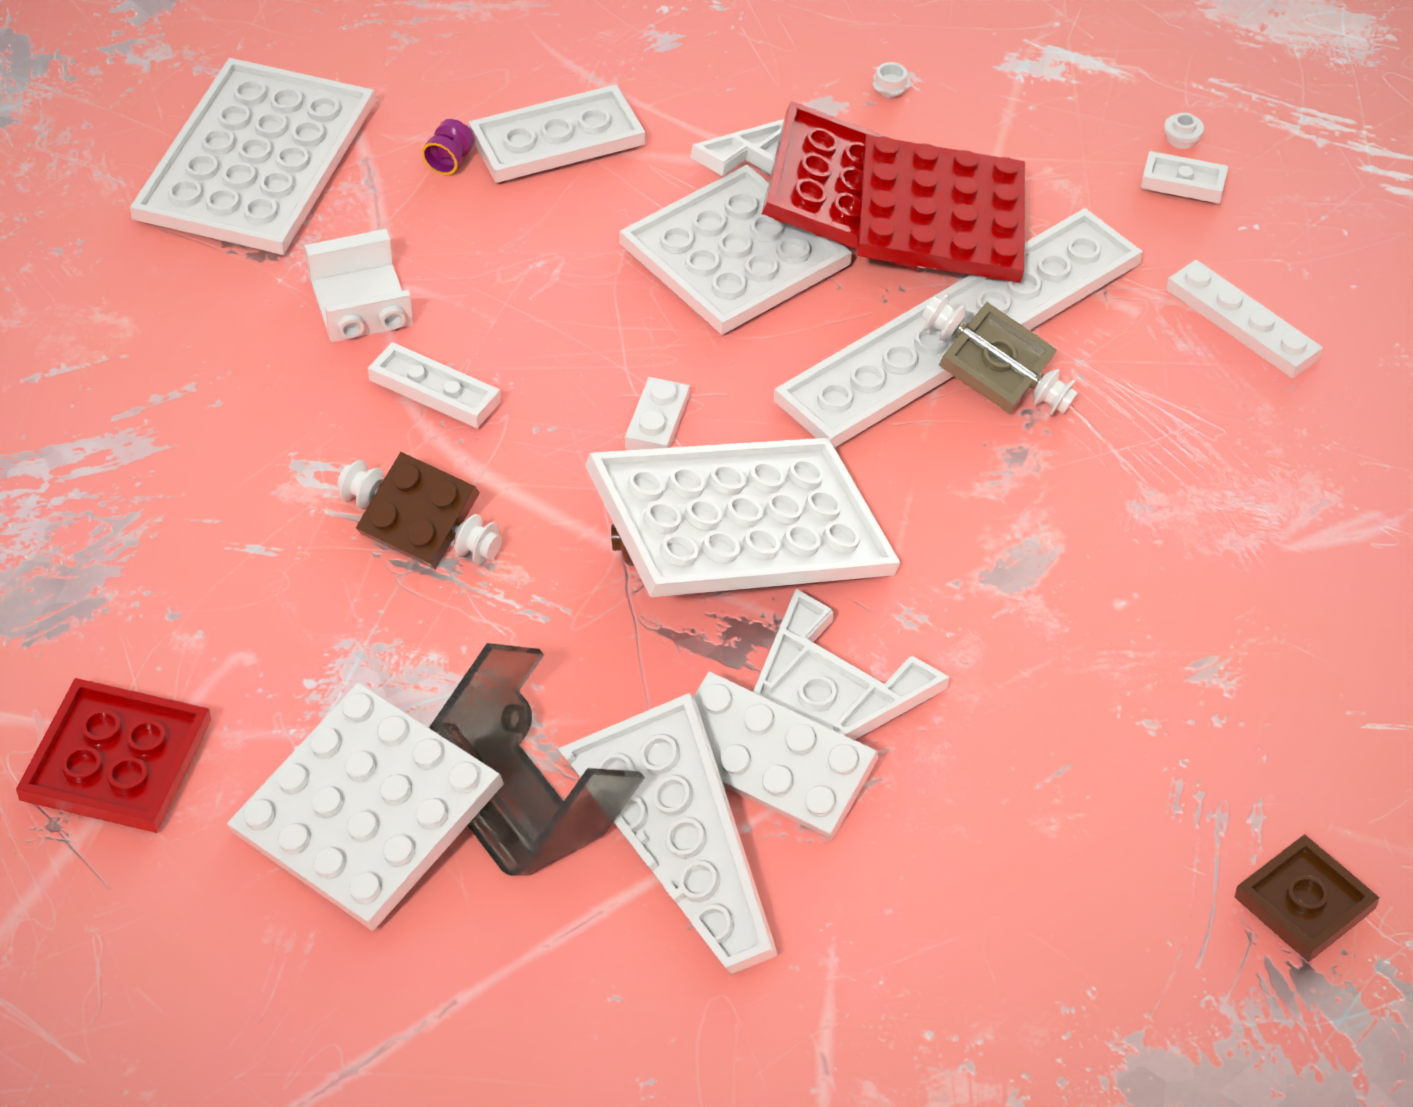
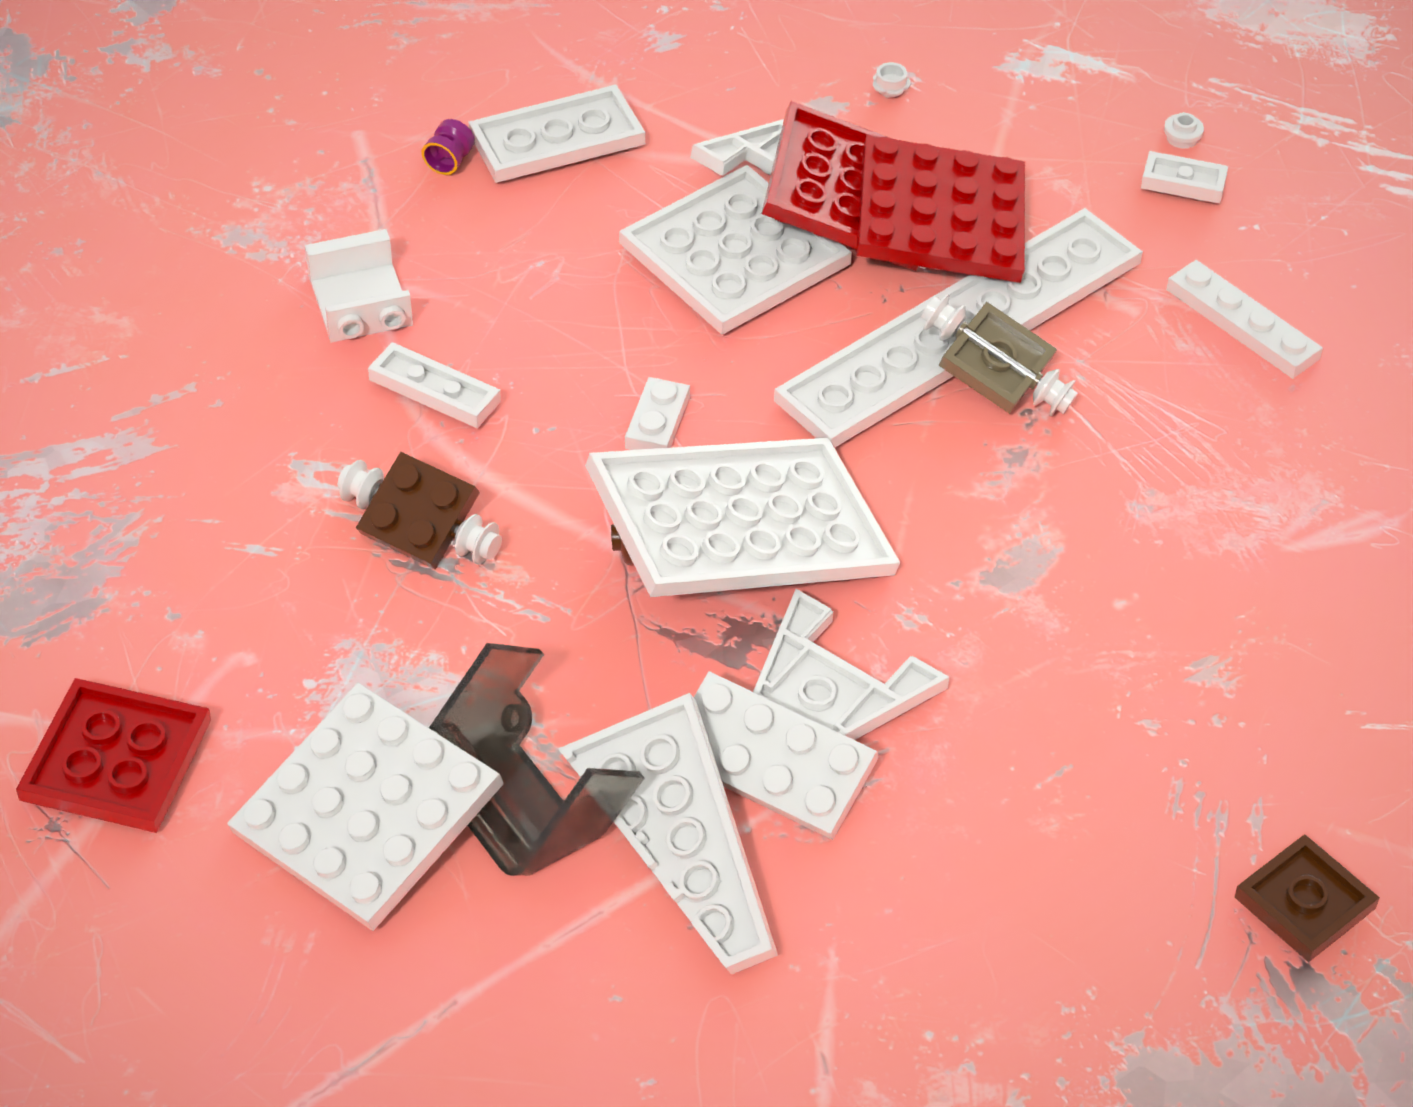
white plate [130,58,376,255] -> none

